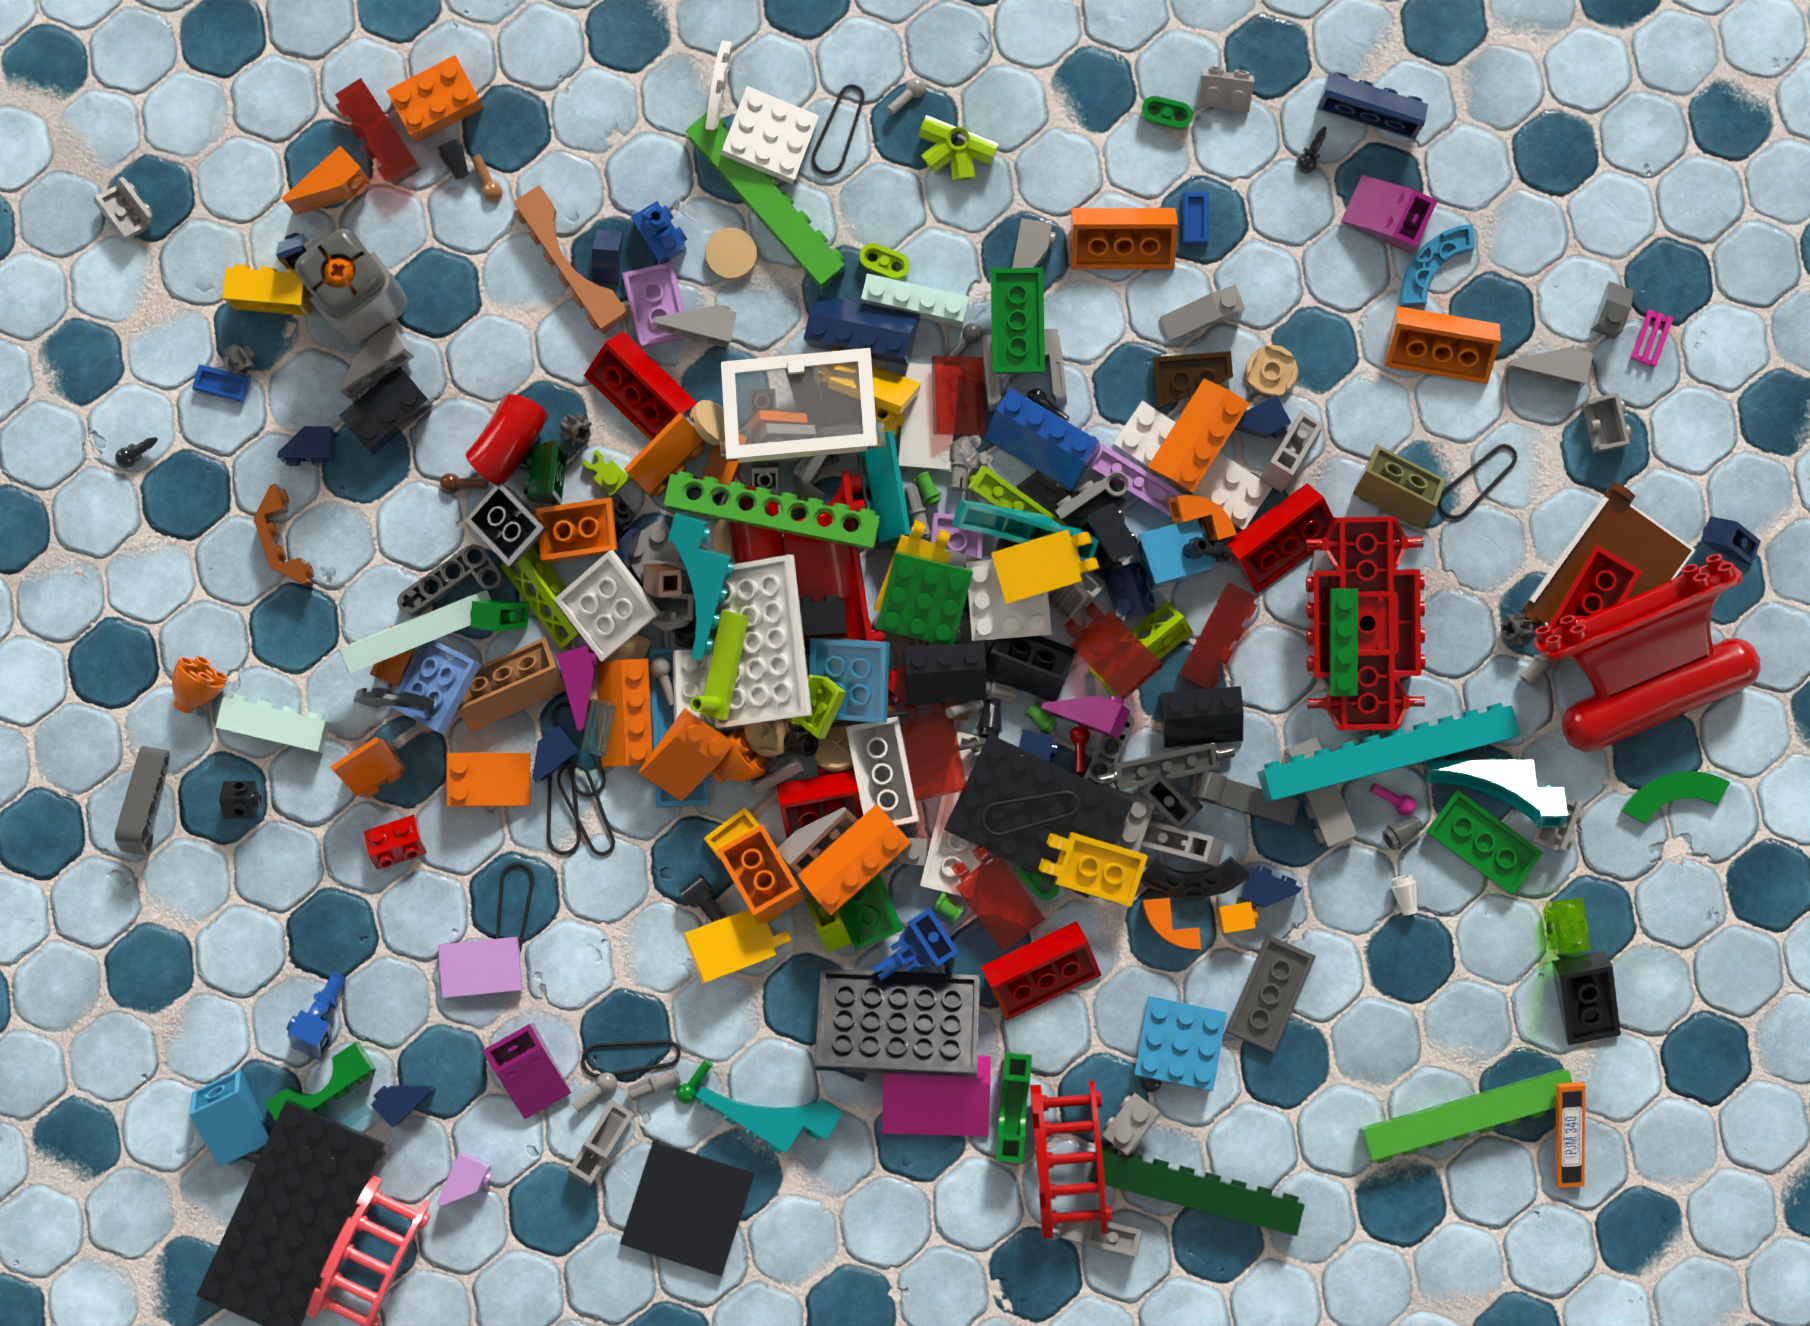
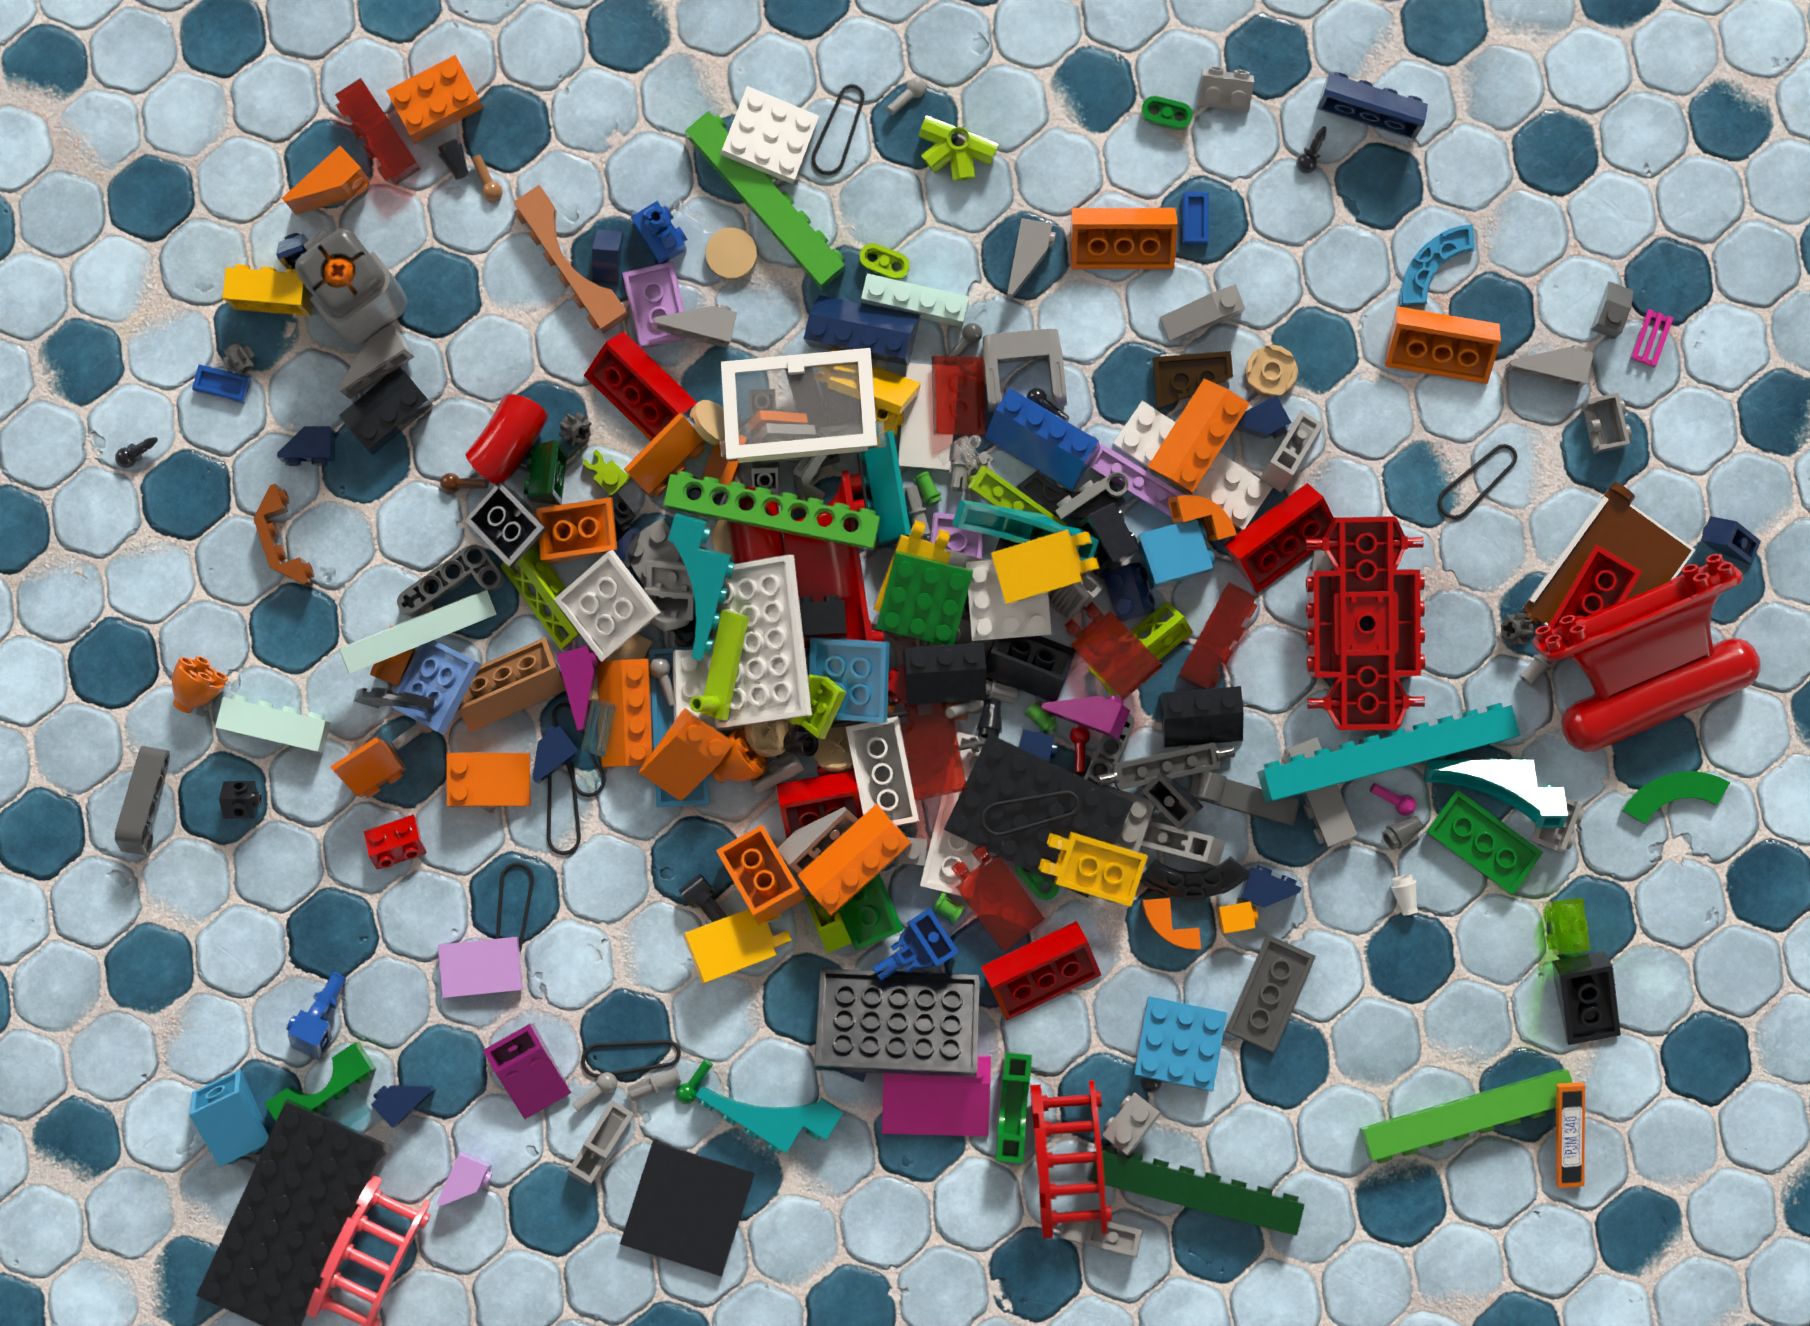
light grey bracket [93,177,153,242] -> none
green slope [470,600,529,631] -> none
black piece [557,762,615,856] -> none
reddish brown brick [643,563,683,597] -> none
yellow tile [703,806,760,860] -> none
white tile [705,41,733,130] -> none
green plate [990,268,1045,374] -> none
black bar [1183,537,1231,563] -> none
green plate [1329,588,1358,696] -> none
magenta slope [1340,175,1438,254] -> none
olive slope [1352,444,1446,529] -> none

